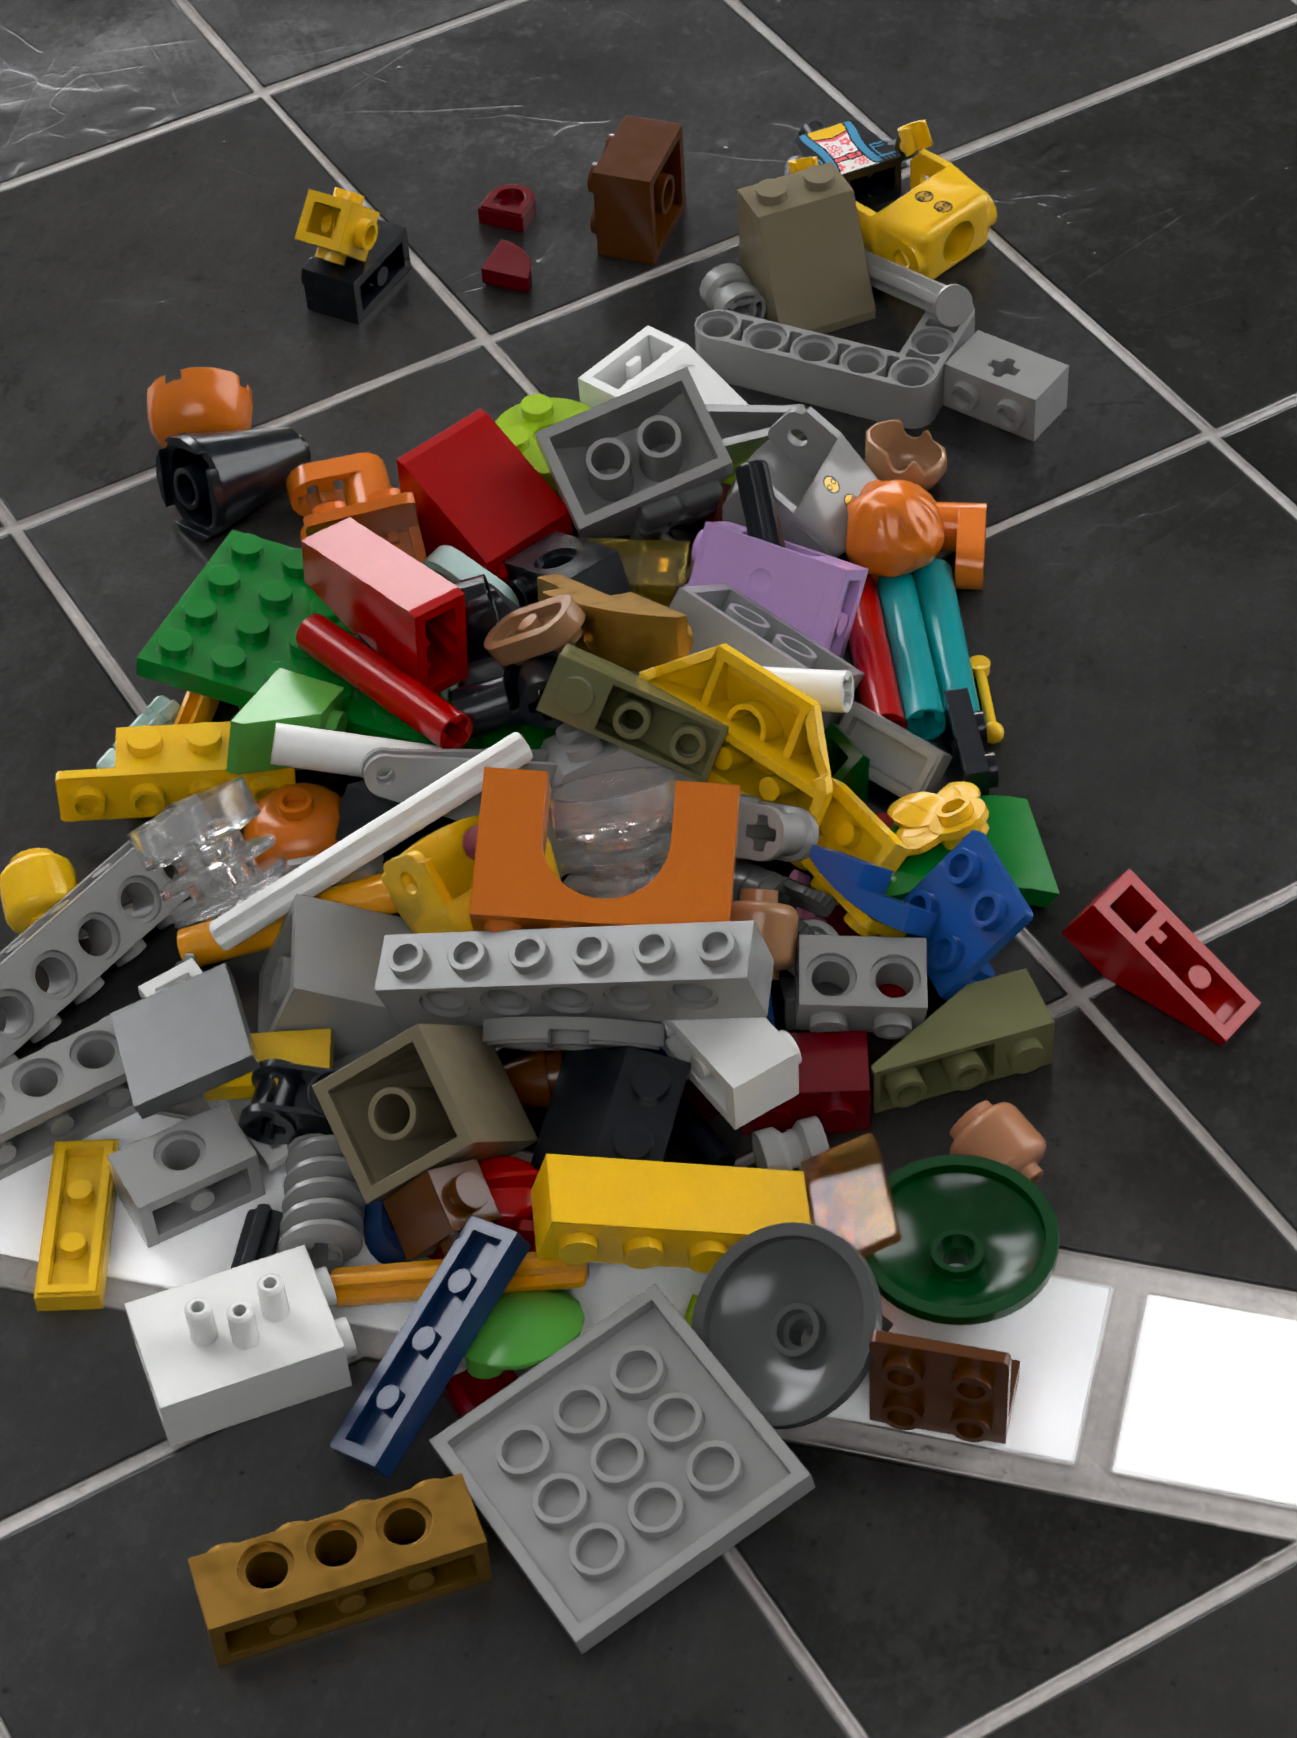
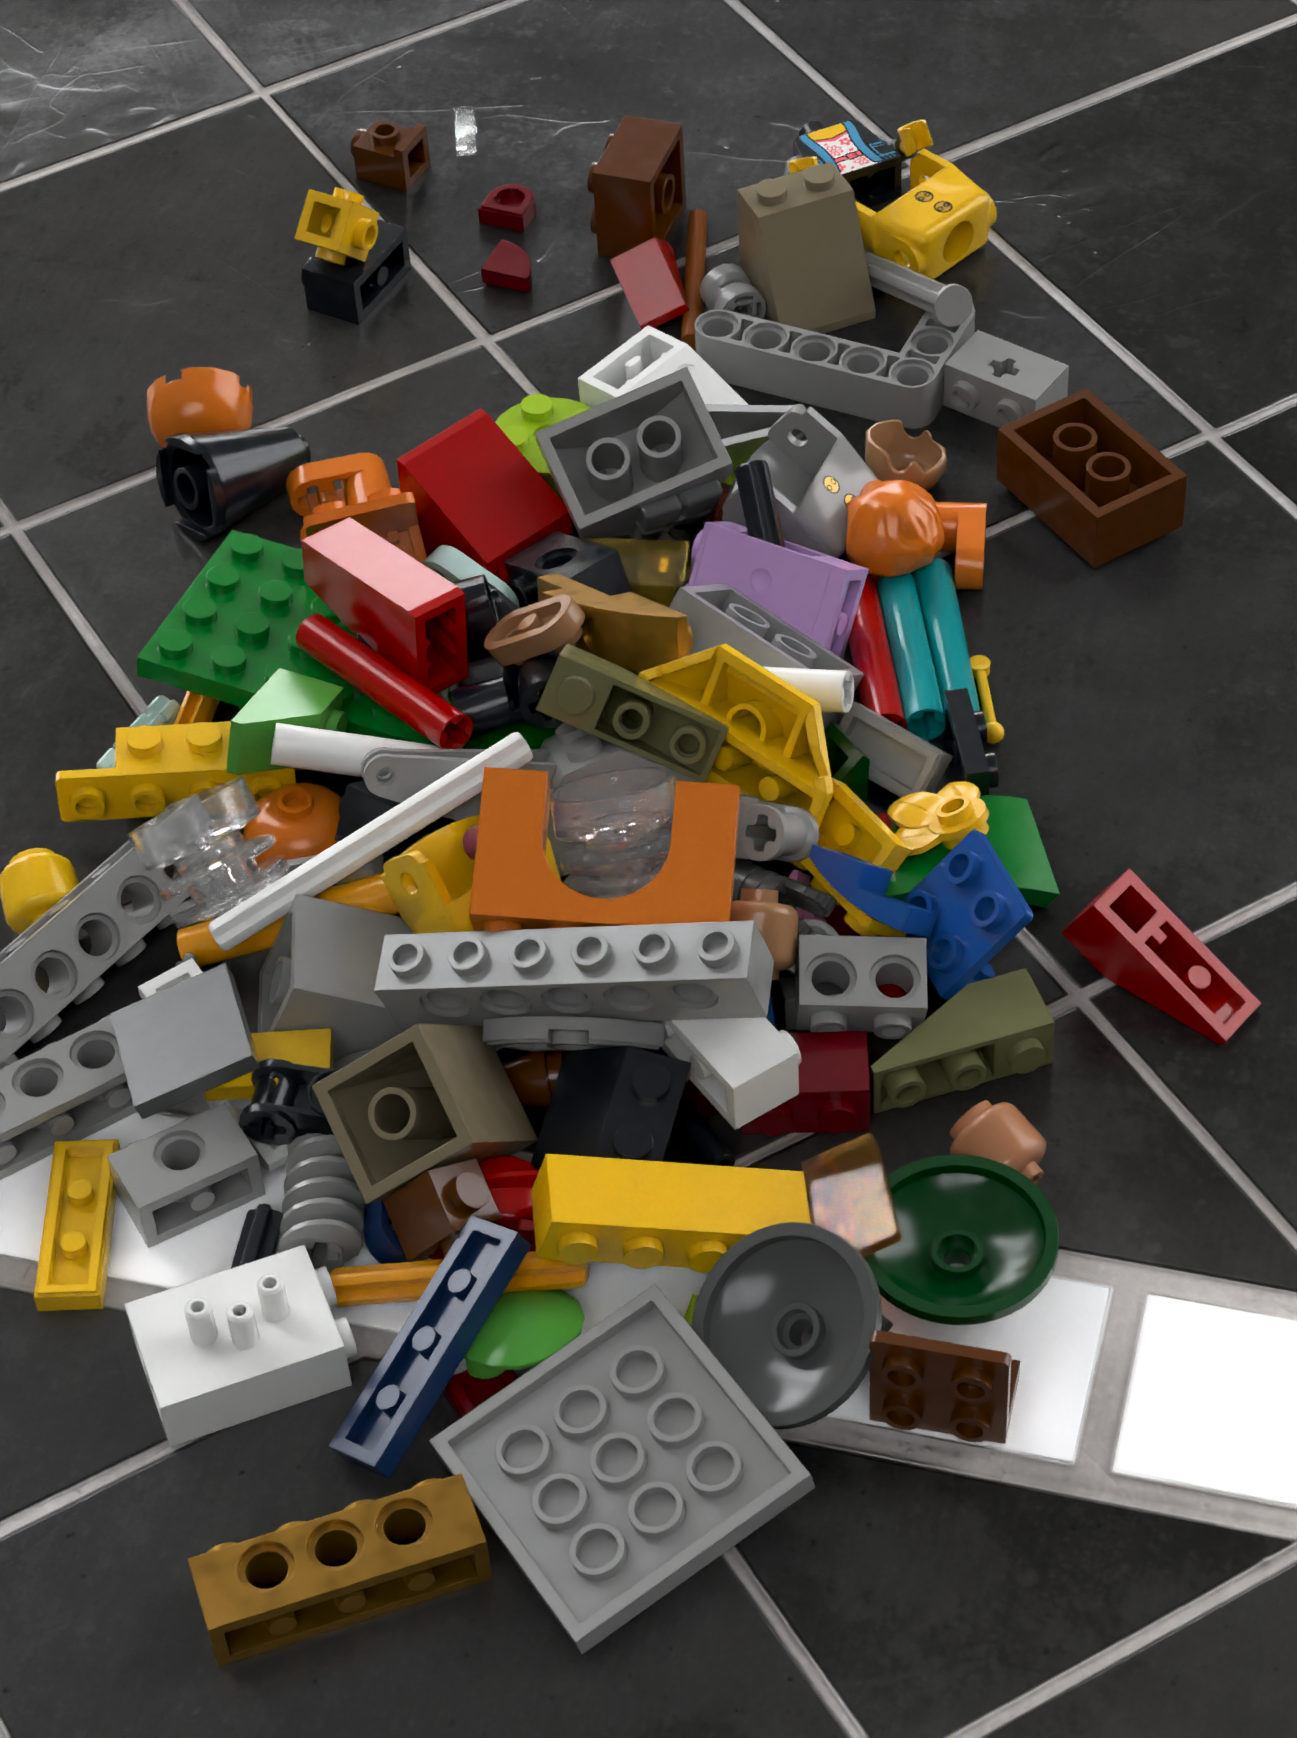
light grey wheel [752,1116,833,1184] -> none
none -> reddish brown brick [350,119,431,192]
none -> clear tile [454,106,477,156]
none -> slope [610,237,690,329]
none -> dark orange bar [681,209,708,350]
none -> reddish brown brick [996,388,1187,568]

